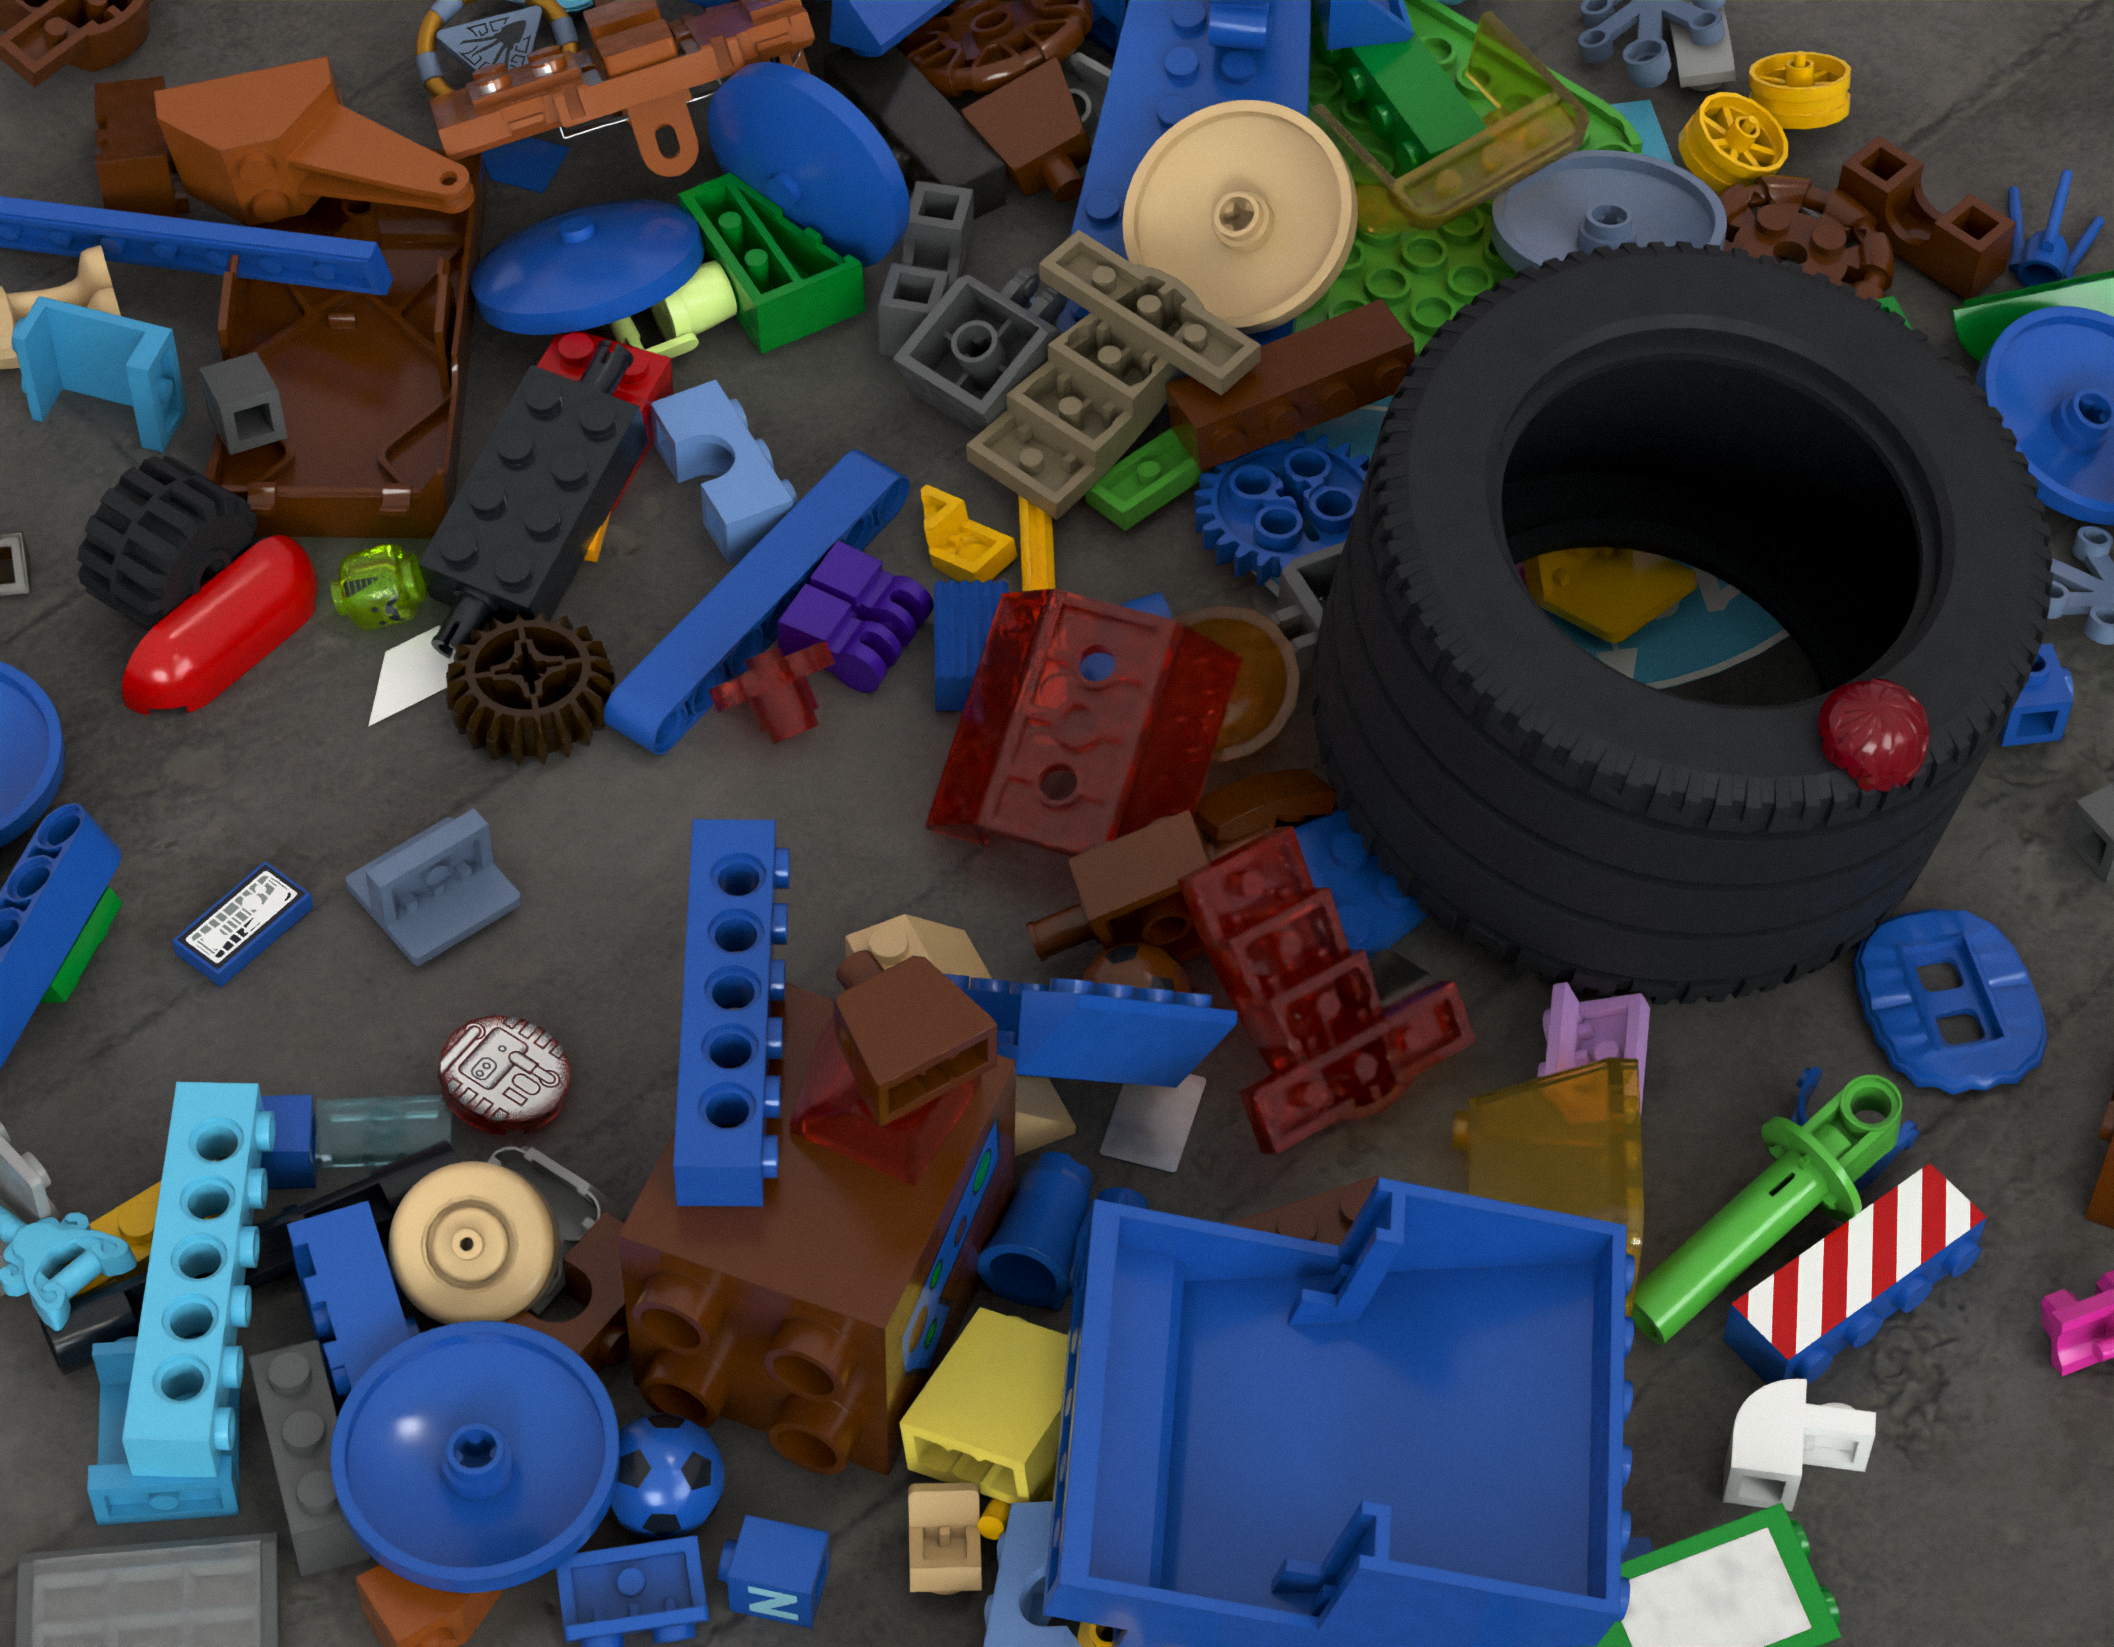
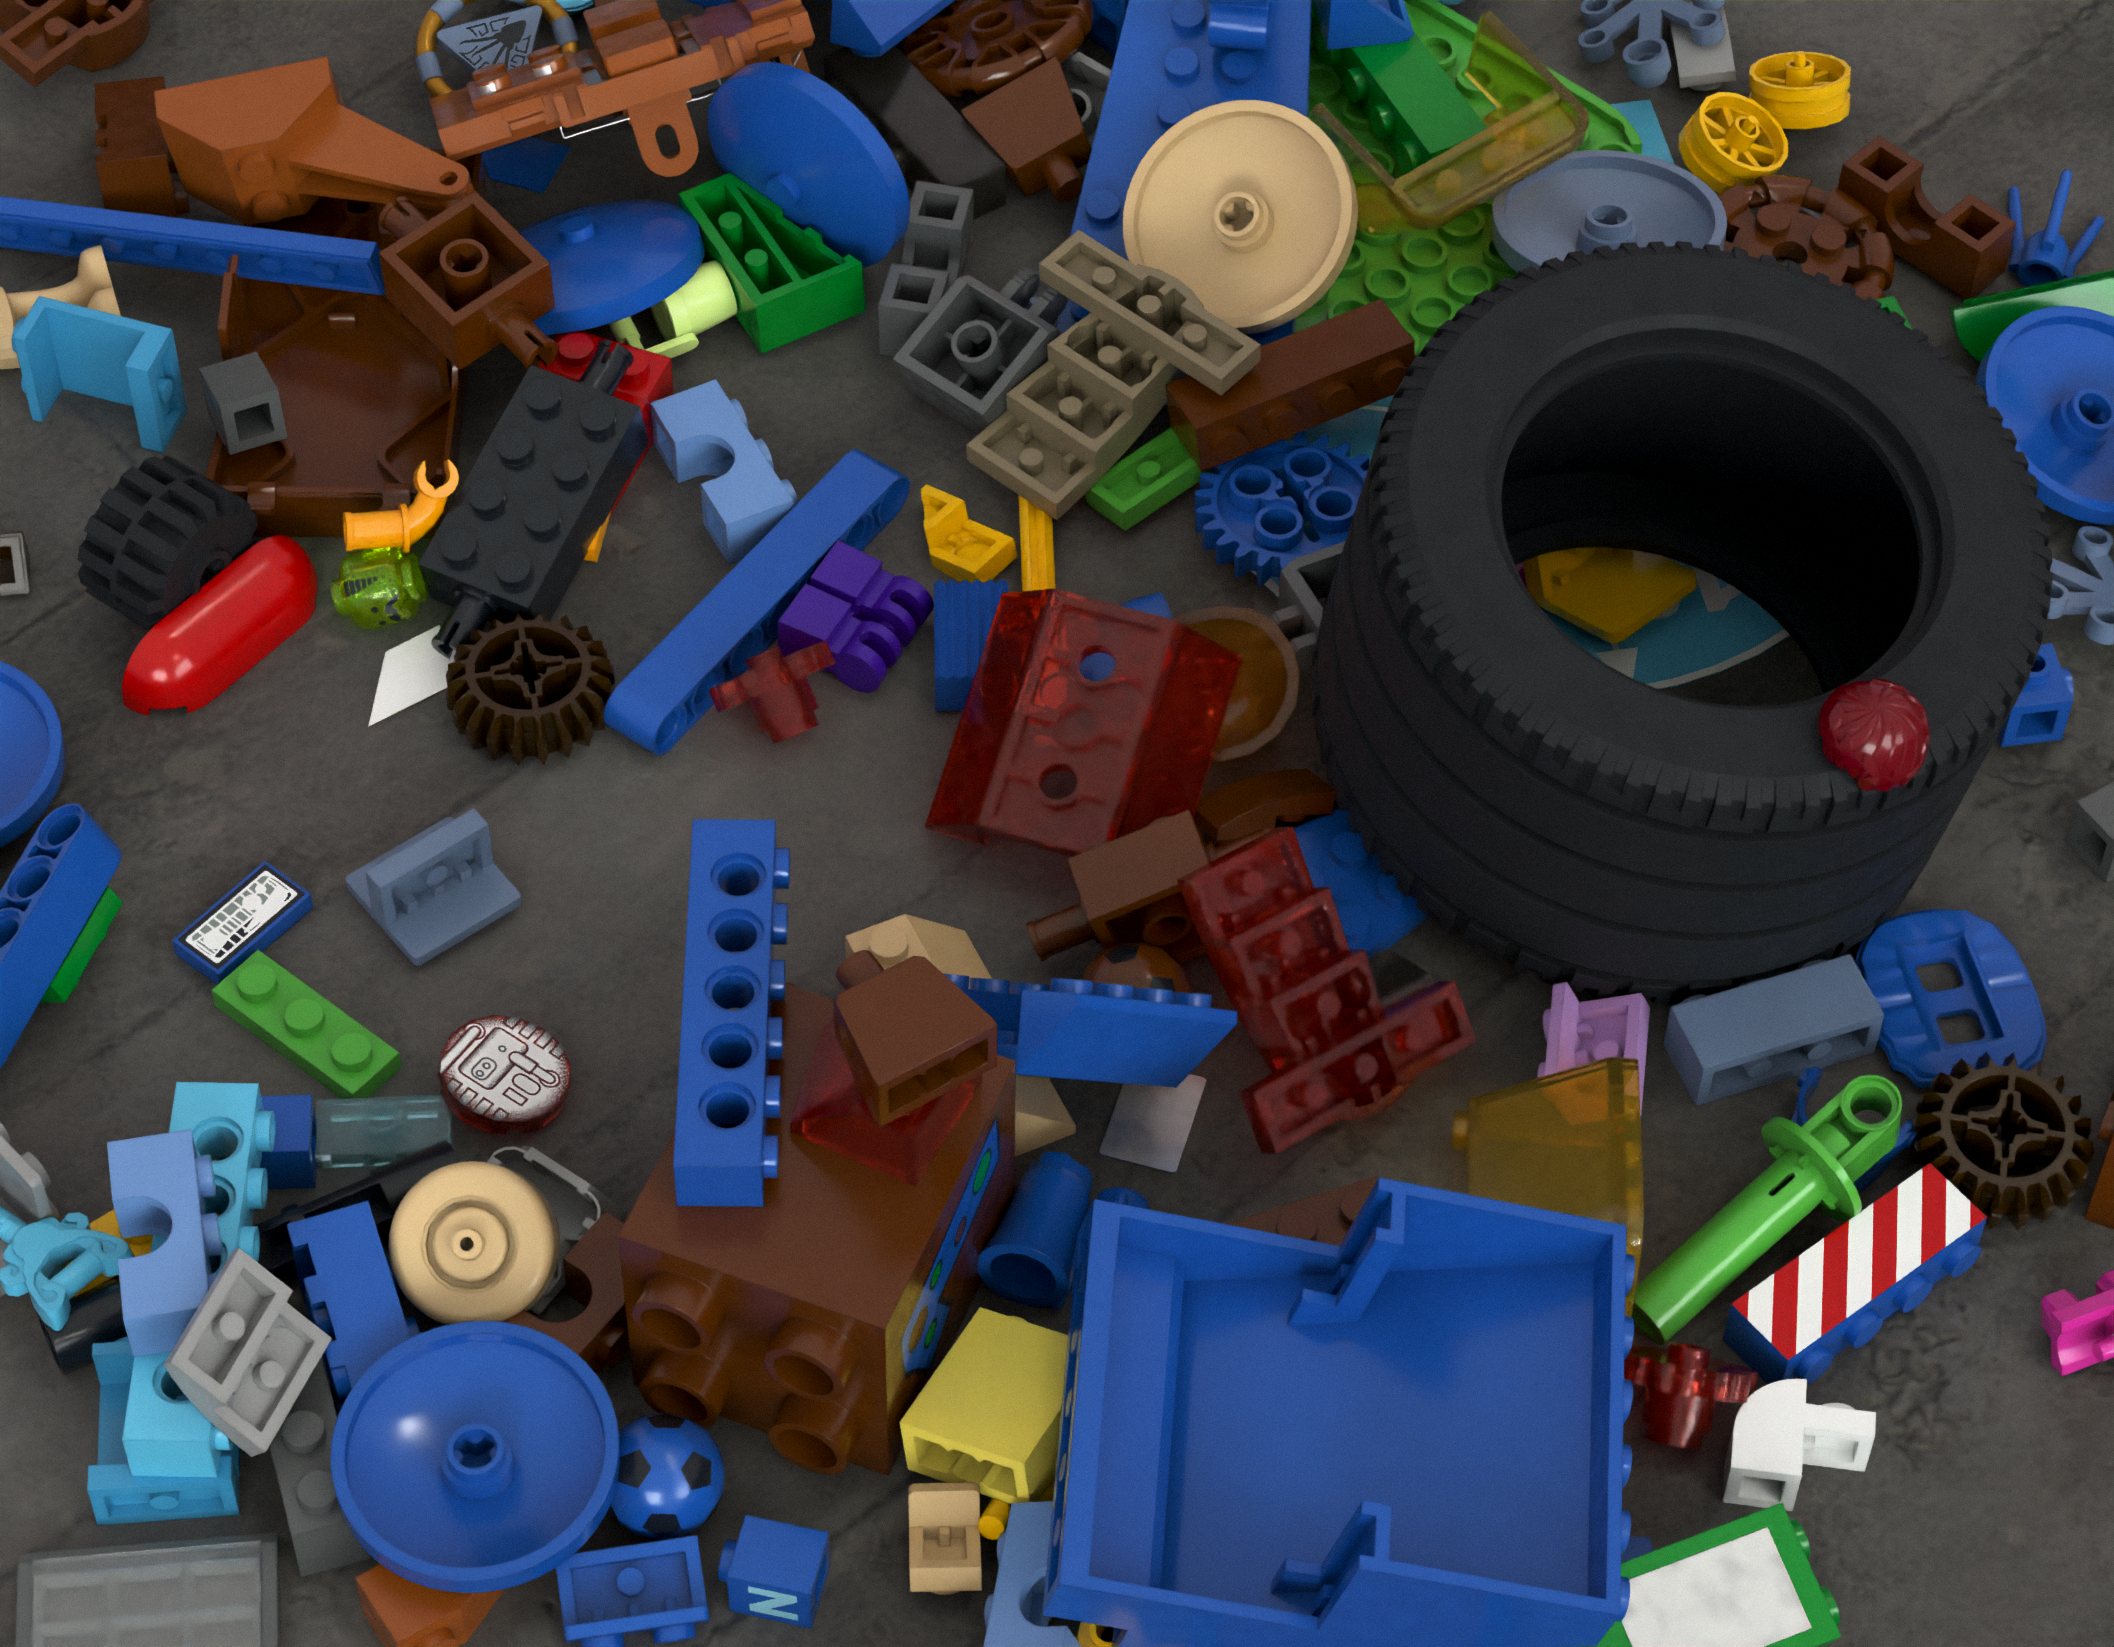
none -> medium blue arch [107,1129,223,1357]
none -> light grey slope [164,1248,332,1457]
none -> bright green plate [211,950,402,1109]
none -> light orange piece [343,460,459,553]
none -> reddish brown brick [379,191,558,370]
none -> clear red plant [1624,1342,1758,1449]
none -> sand blue brick [1663,954,1884,1106]
none -> dark brown gear [1911,1052,2094,1230]

